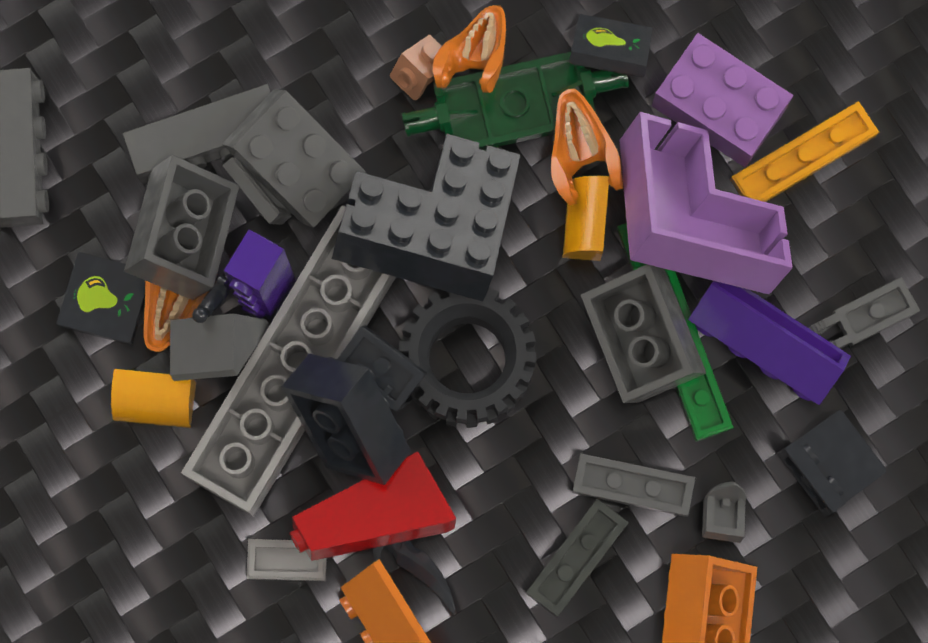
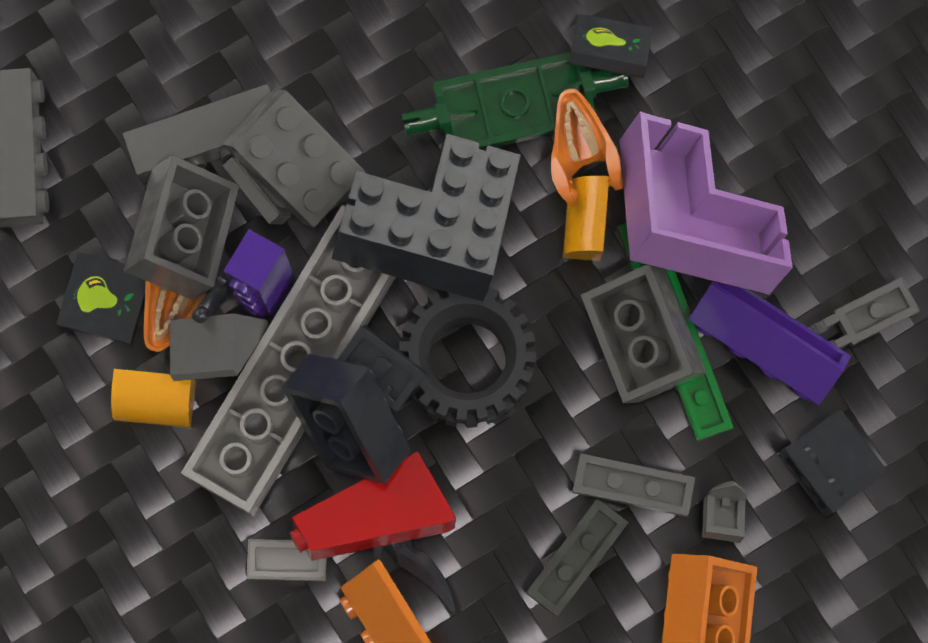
nougat bracket [390,34,442,100] -> none
orange animal [433,5,506,93] -> none
medium lavender brick [652,33,793,168] -> none
light orange tile [730,101,879,202] -> none

